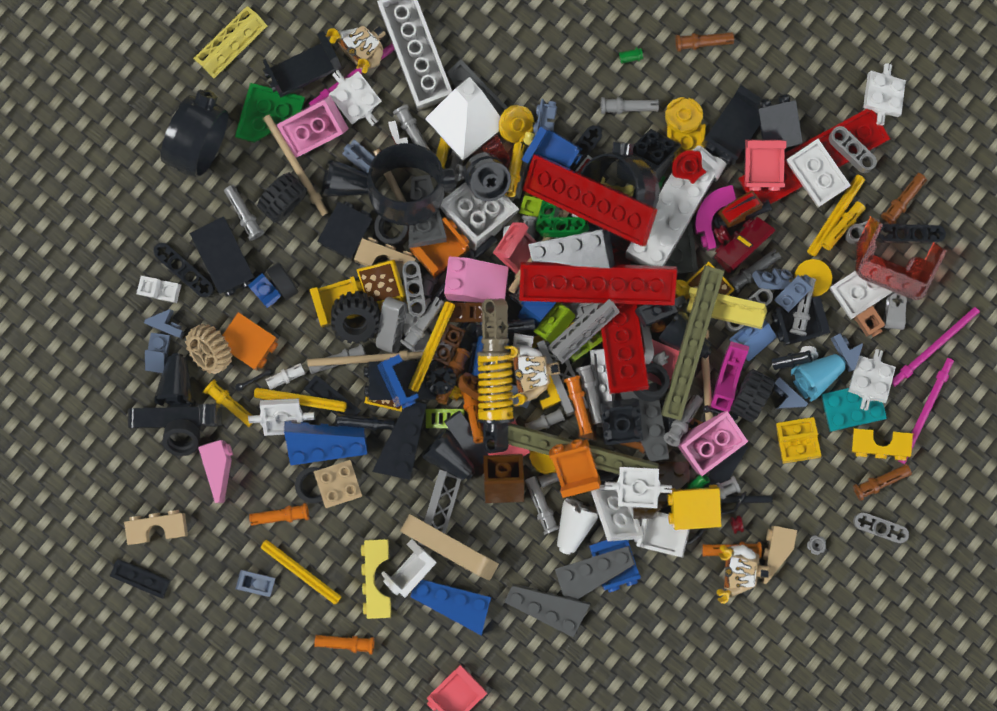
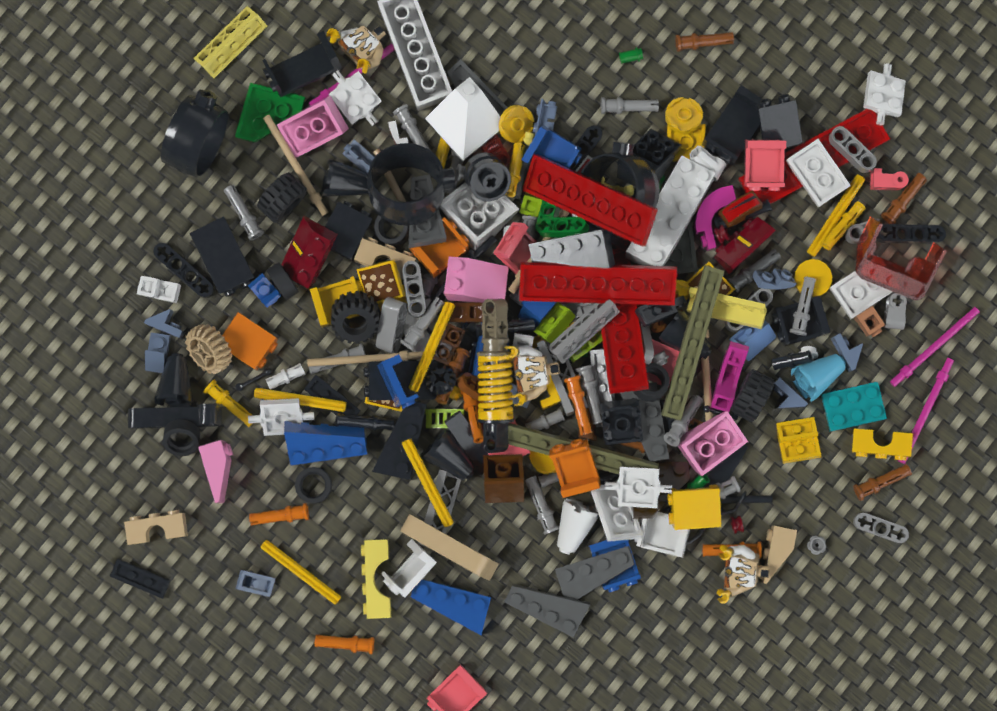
tan hinge [314,460,362,509] -> none
red animal [672,150,706,184] -> none
sand blue hinge [774,275,813,312] -> none
white plate [848,349,896,410] -> none
none -> dark red slope [281,216,338,289]
none -> yellow axle [402,439,454,527]
none -> coral leg [870,168,909,190]

